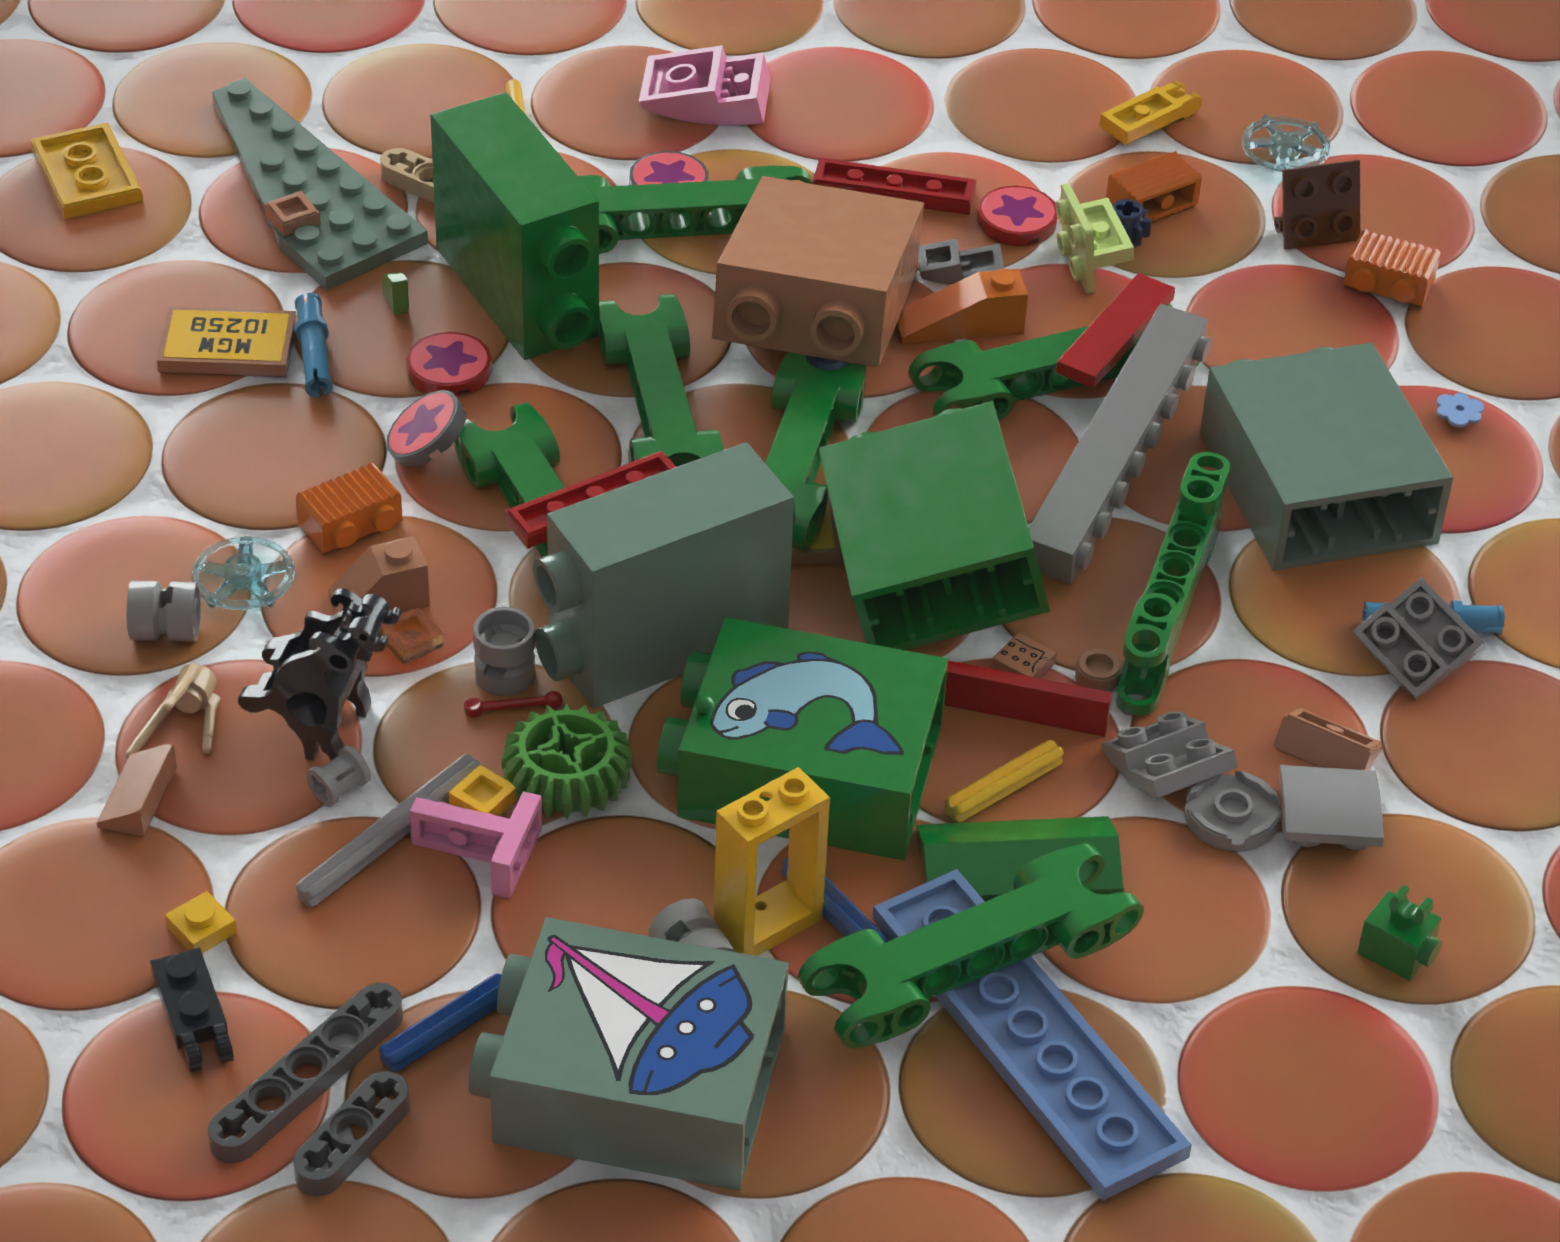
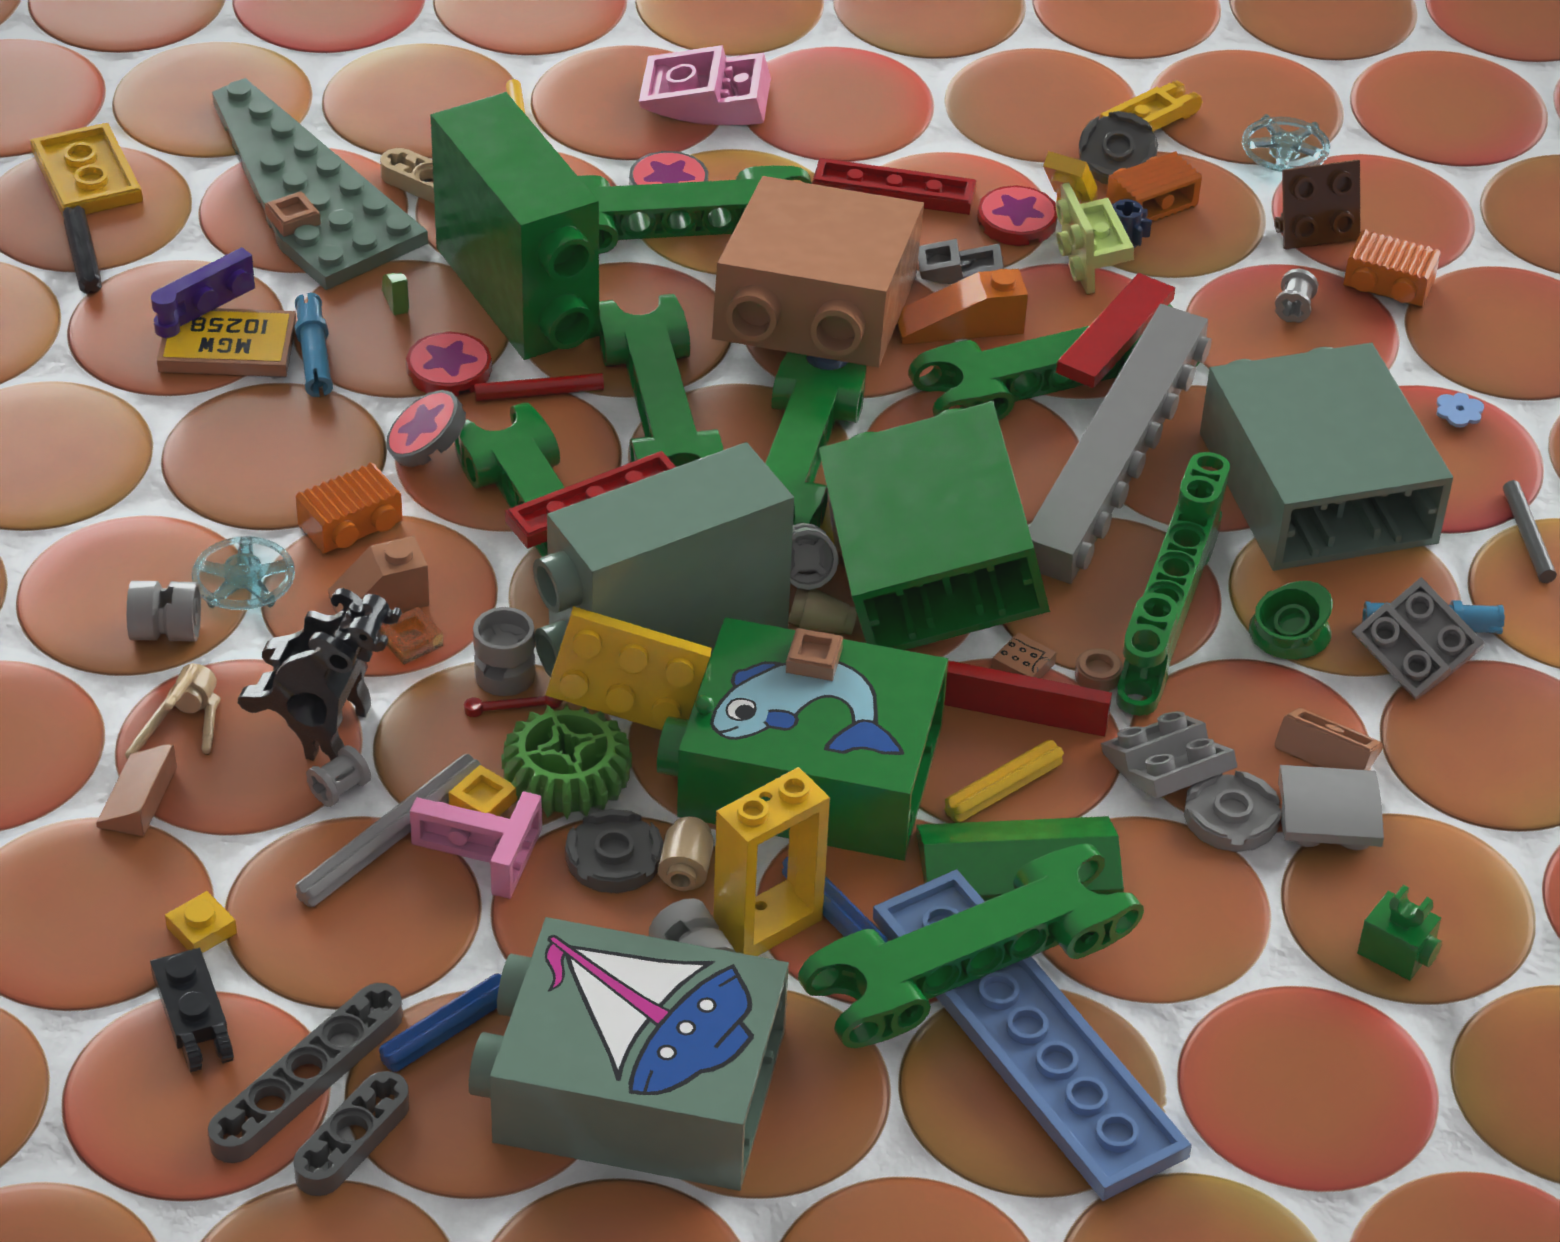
none -> black axle [63,205,102,294]
none -> dark purple plate [151,247,255,338]
none -> red bar [474,373,604,401]
none -> yellow plate [545,606,712,730]
none -> dark grey tile [565,809,663,893]
none -> tan brick [658,817,714,891]
none -> nougat tile [786,628,843,681]
none -> tan cone [788,588,857,635]
none -> light grey wheel [790,523,839,590]
none -> yellow hinge [1043,151,1098,204]
none -> dark grey tile [1079,111,1158,184]
none -> green piece [1249,581,1333,660]
none -> light grey bush [1275,268,1319,323]
none -> dark grey bar [1503,480,1557,583]

